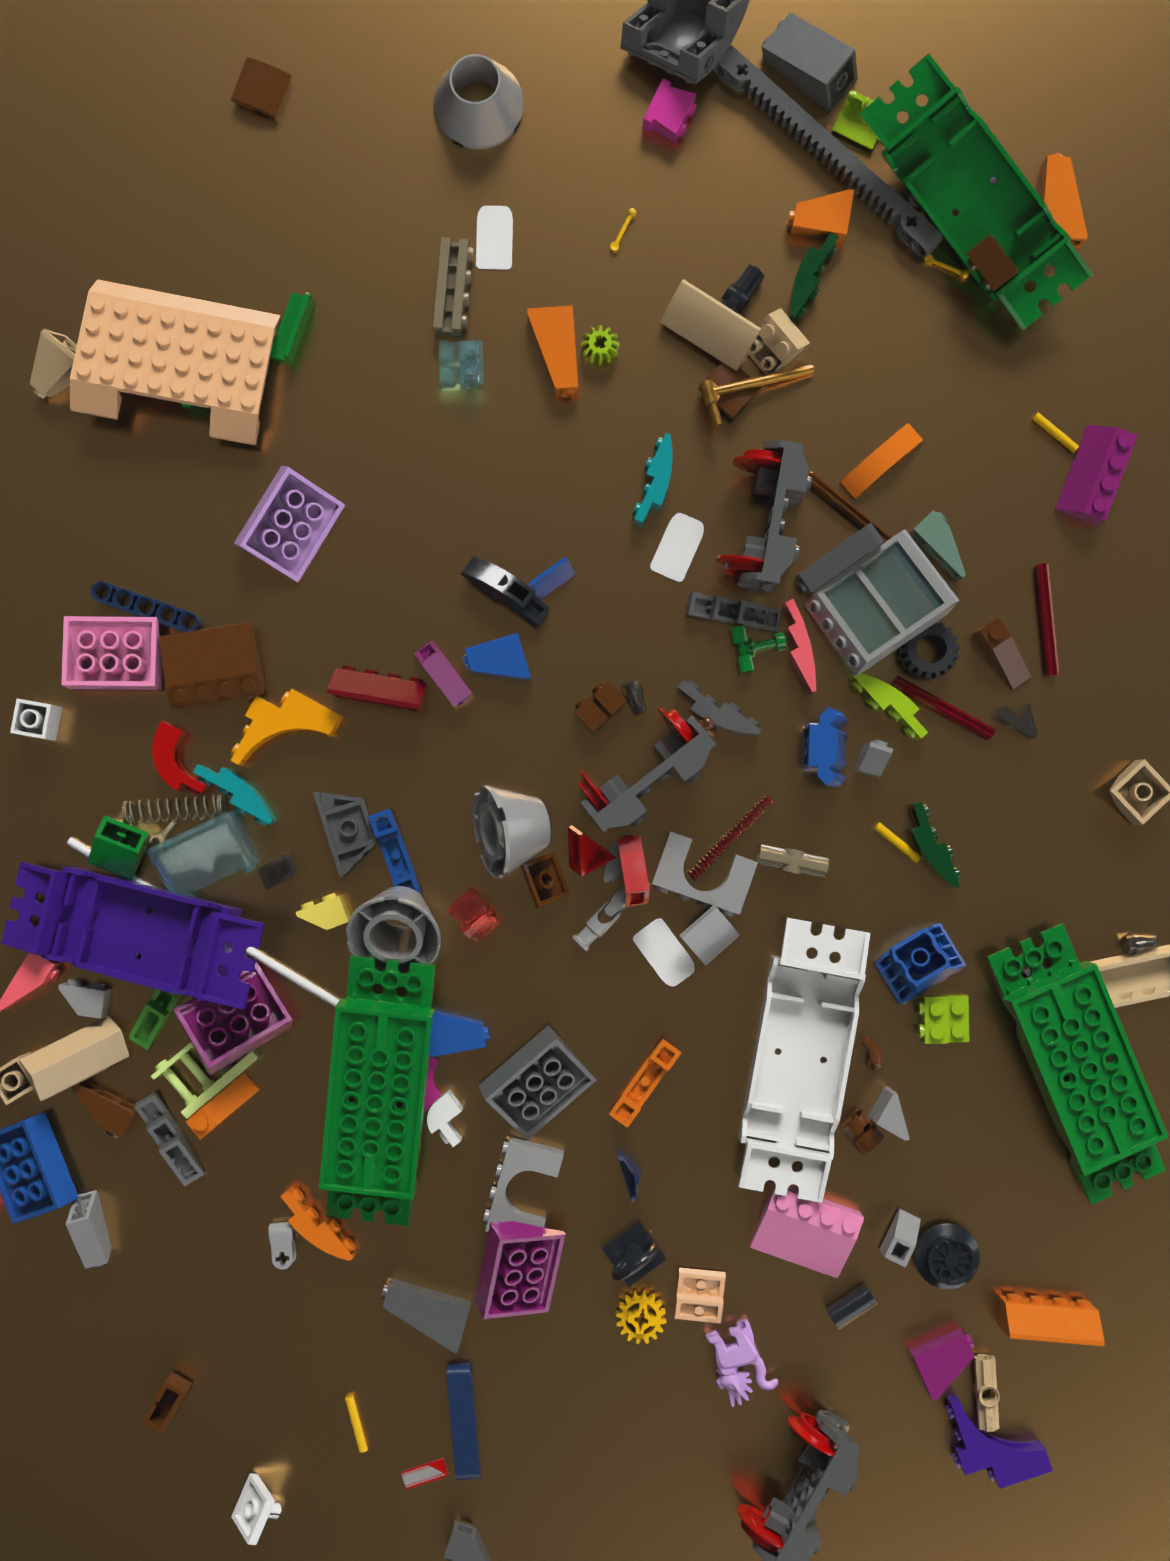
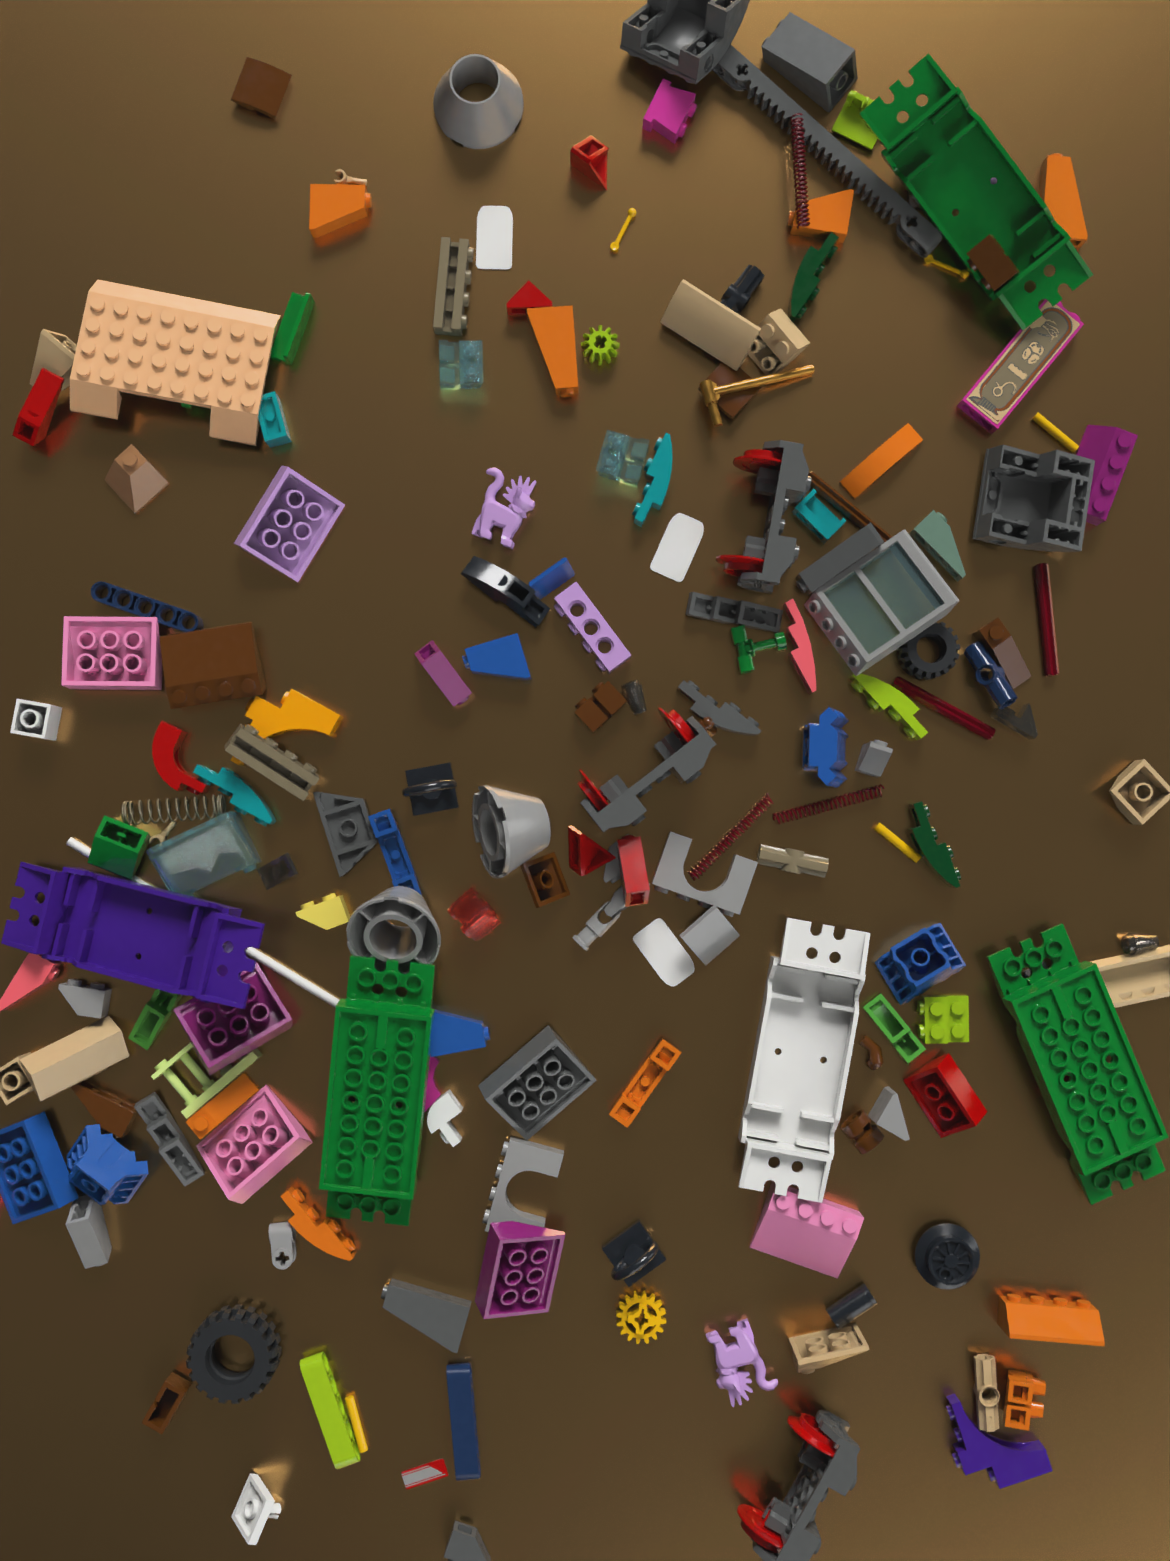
dark red slope [327,665,428,713] -> none
dark blue slope [617,1150,642,1202] -> none
light nougat slope [674,1268,726,1323] -> none
light grey slope [879,1208,921,1268] -> none
magenta slope [909,1328,975,1401] -> none
none -> red slope [12,368,64,446]
none -> blue slope [66,1124,149,1205]
none -> medium nougat slope [105,444,169,514]
none -> black tyre [186,1304,282,1404]
none -> bright pink slope [196,1085,313,1204]
none -> dark tan brick [224,723,319,801]
none -> teal panel [258,391,292,448]
none -> lime beam [300,1351,361,1470]
none -> orange slope [309,184,372,238]
none -> tan hand [334,169,367,186]
none -> black tile [402,762,459,816]
none -> lavender animal [472,467,537,550]
none -> red slope [507,280,553,315]
none -> lavender brick [553,582,631,674]
none -> red slope [570,136,609,190]
none -> clear light blue hips [596,430,650,488]
none -> dark red piece [773,784,885,825]
none -> tan slope [788,1323,869,1374]
none -> dark red piece [790,113,810,229]
none -> teal panel [792,489,846,544]
none -> bright green slope [863,993,926,1066]
none -> red slope [903,1053,988,1138]
none -> brick [957,299,1084,435]
none -> dark blue piece [964,641,1018,709]
none -> dark grey slope [972,445,1095,552]
none -> orange hips [1003,1370,1046,1431]

